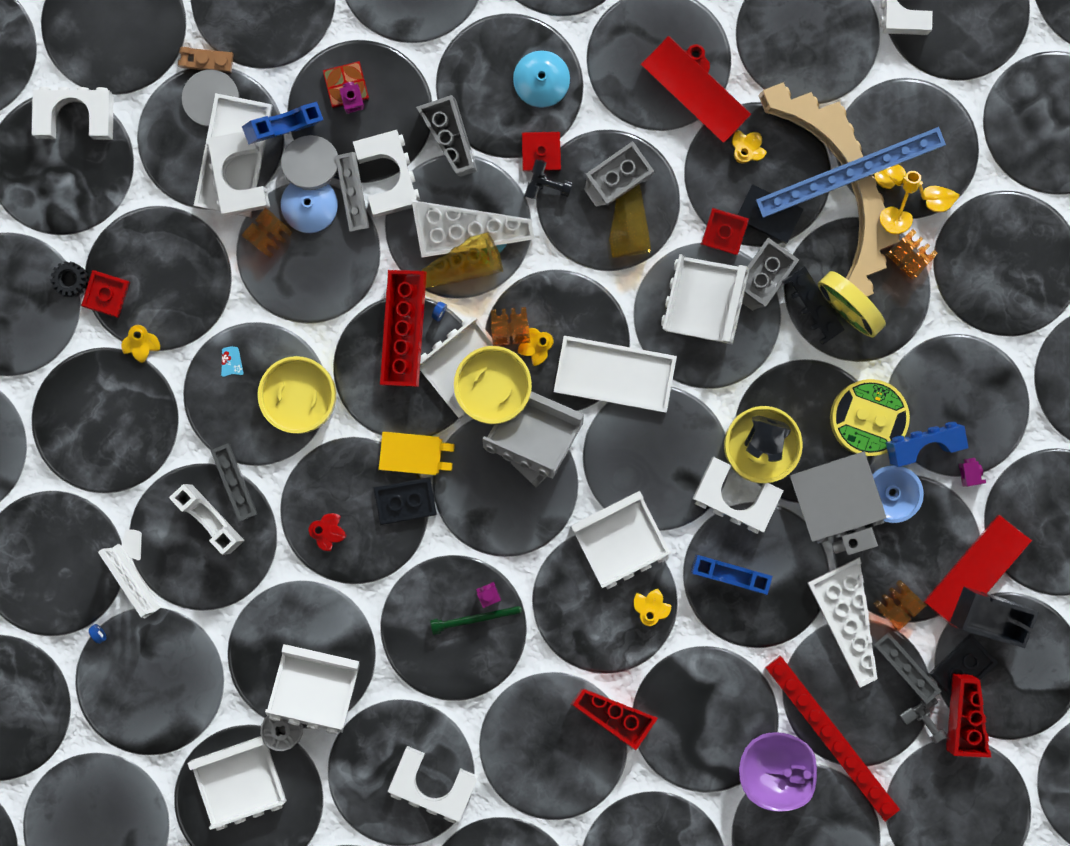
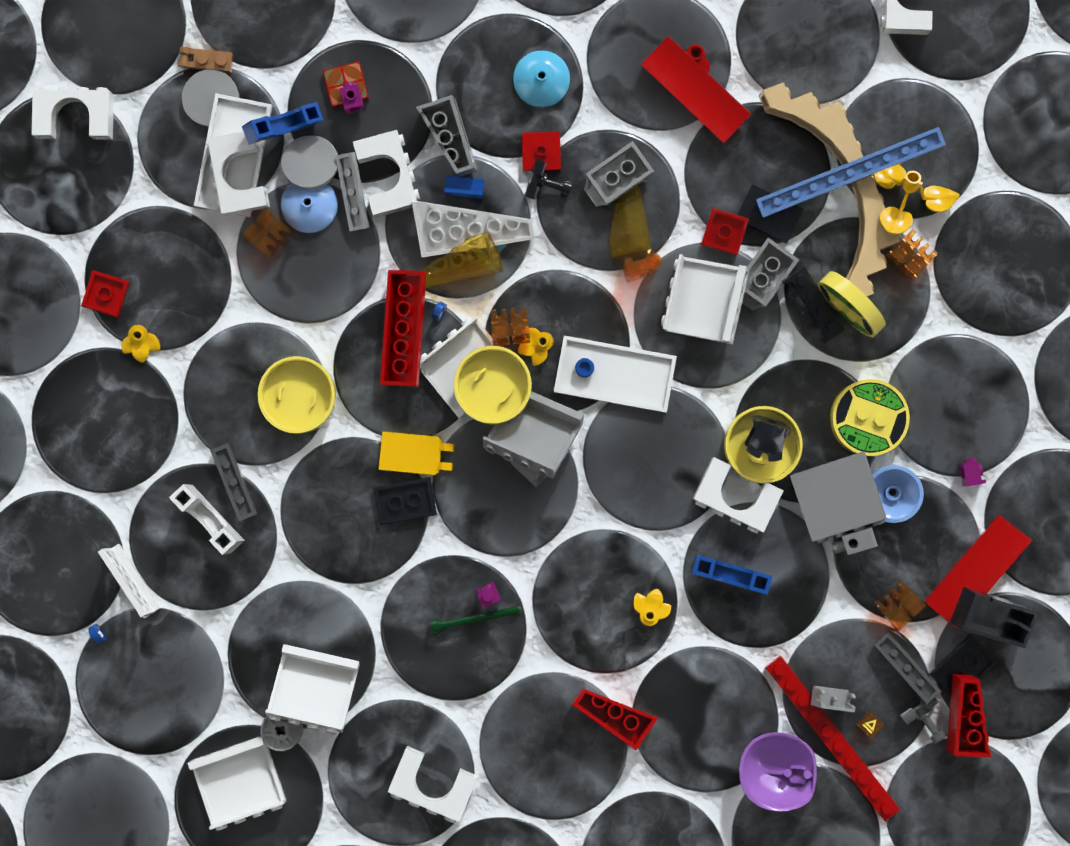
black tyre [50,261,89,297] -> none
white sticker [121,530,142,560] -> none
medium azure sticker [221,346,243,377] -> none
red plate [308,513,346,551] -> none
white panel [571,491,671,589] -> none
yellow plate [732,130,767,164] -> none
white wing [808,557,877,687] -> none
blue arch [886,422,968,467] -> none
none -> blue panel [444,176,484,199]
none -> blue tile [575,358,594,378]
none -> clear orange legs [622,253,662,283]
none -> light grey hinge [810,685,856,712]
none -> clear orange tile [856,711,884,739]

